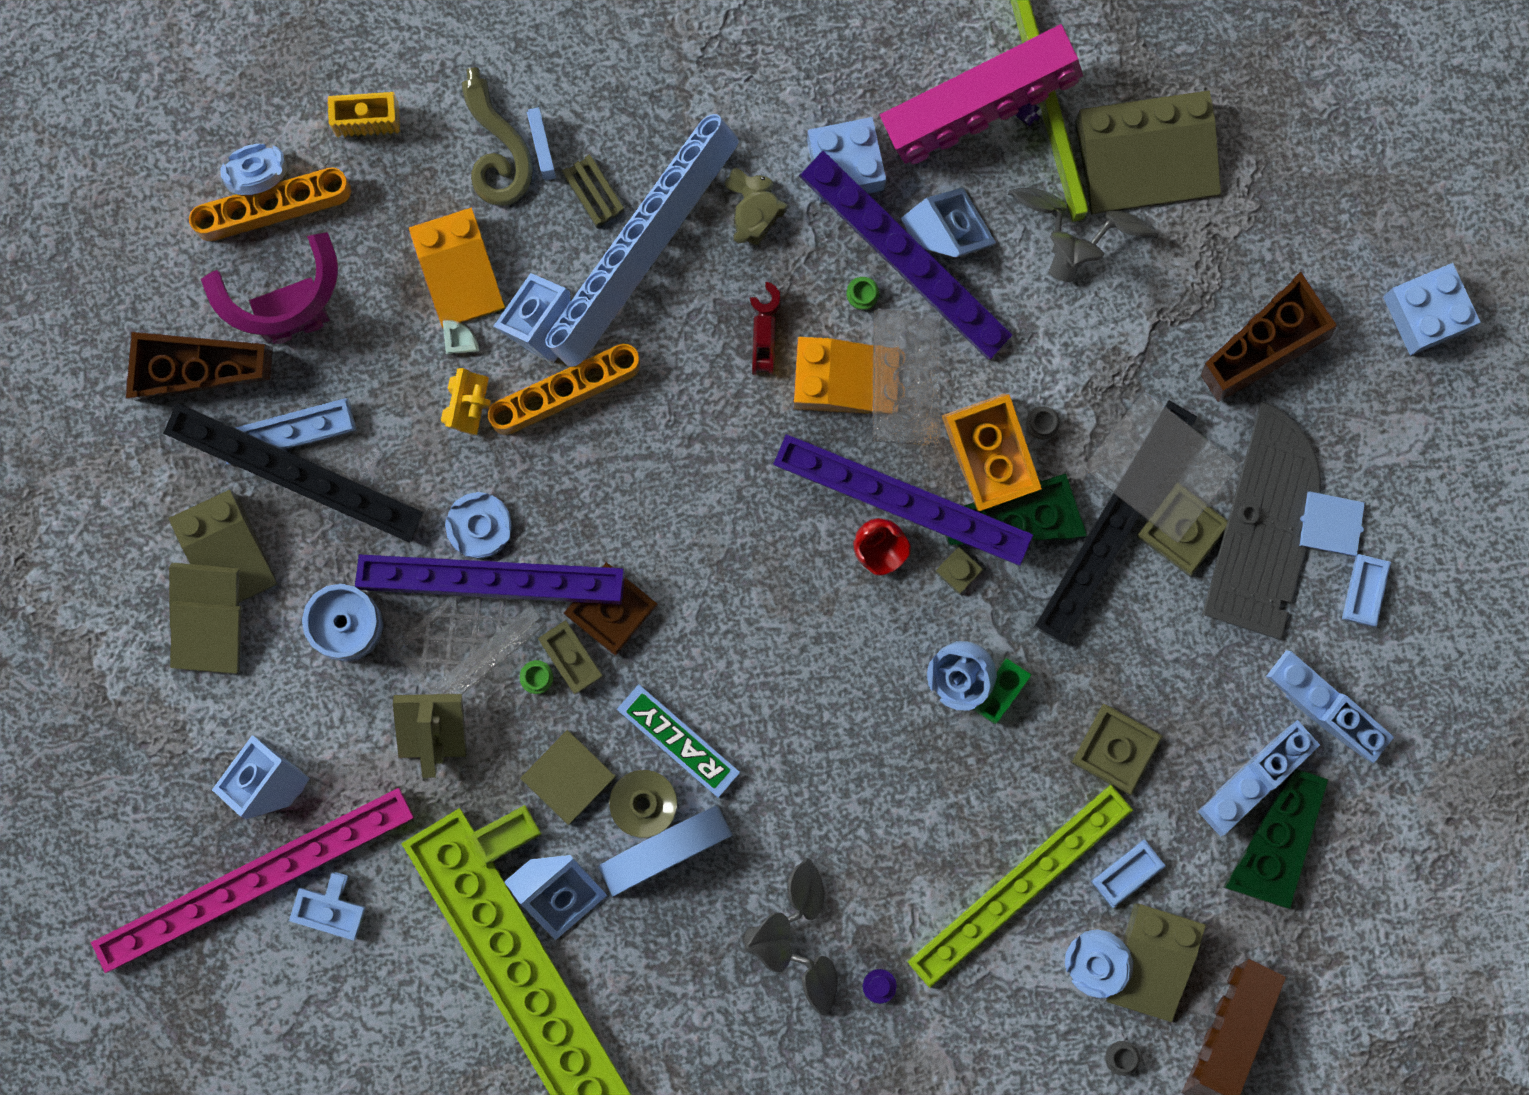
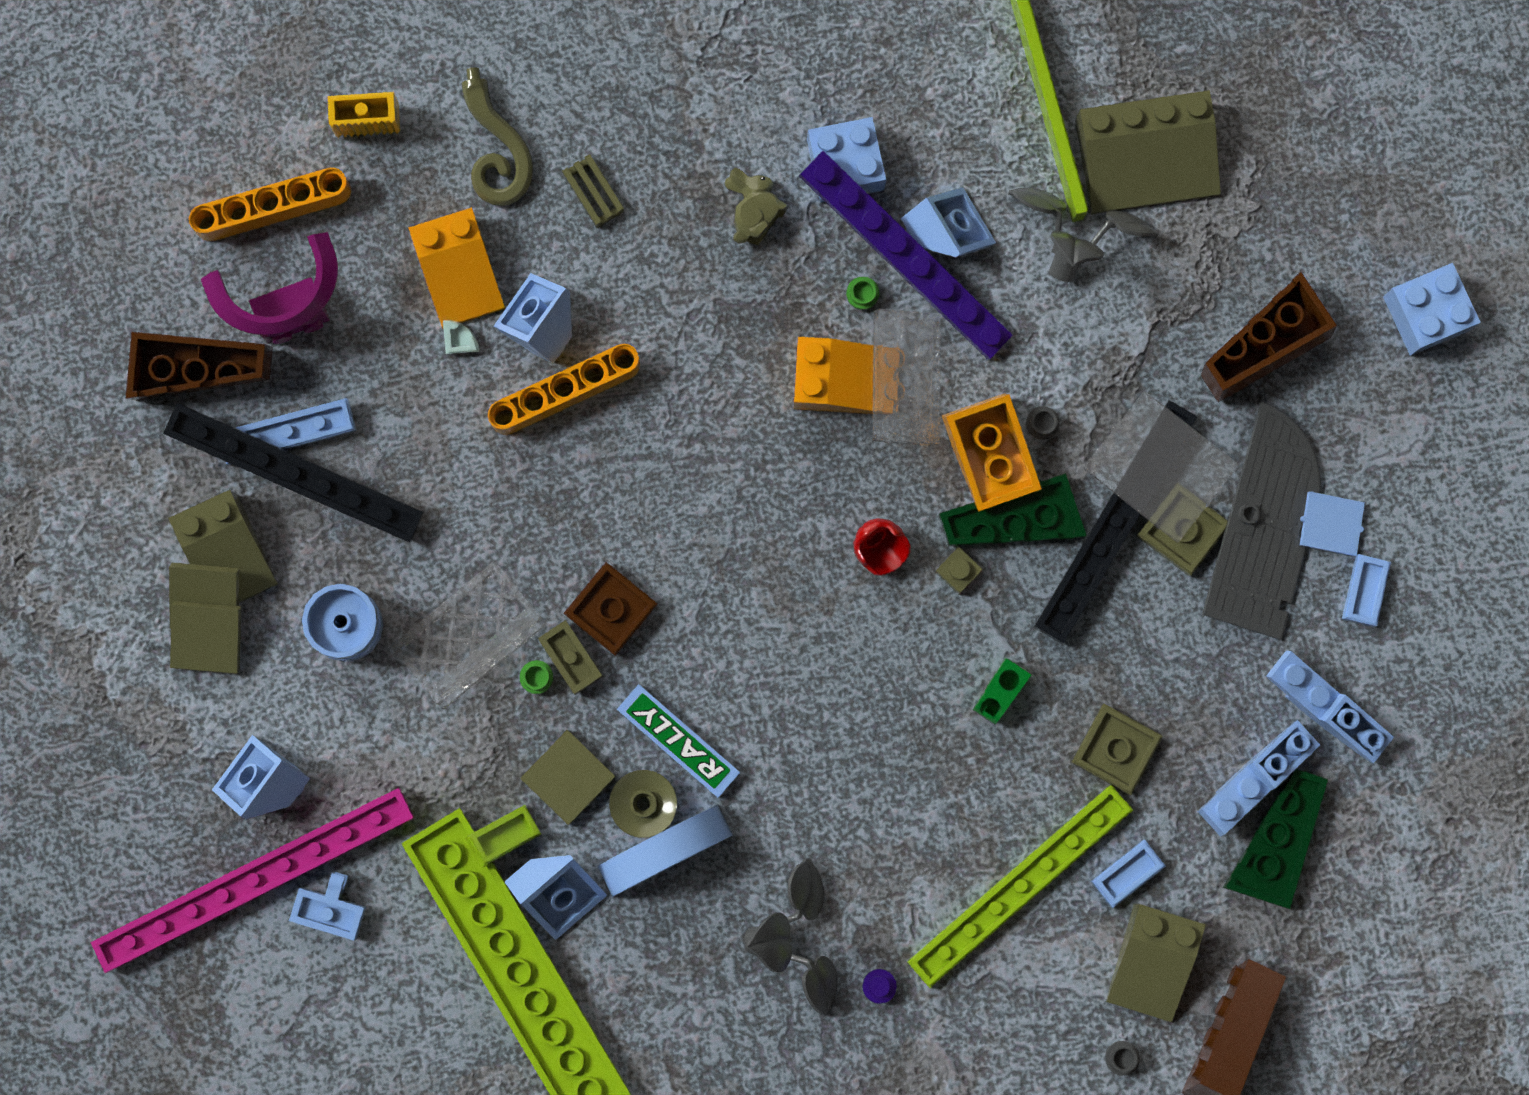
light blue tile [220,144,287,195] -> none
dark purple plate [355,554,625,605] -> none
olive bracket [393,694,467,778] -> none
yellow hips [441,368,491,435] -> none
light blue tile [445,492,513,559] -> none
light blue tile [527,107,556,181] -> none
light blue beam [545,114,738,367] -> none
dark red piece [750,282,781,375] -> none
dark purple plate [773,434,1034,567] -> none
dark pink brick [879,24,1083,164] -> none
light blue cylinder [927,641,997,711] -> none
dark purple plate [1015,103,1041,126] -> none
light blue tile [1065,929,1133,999] -> none

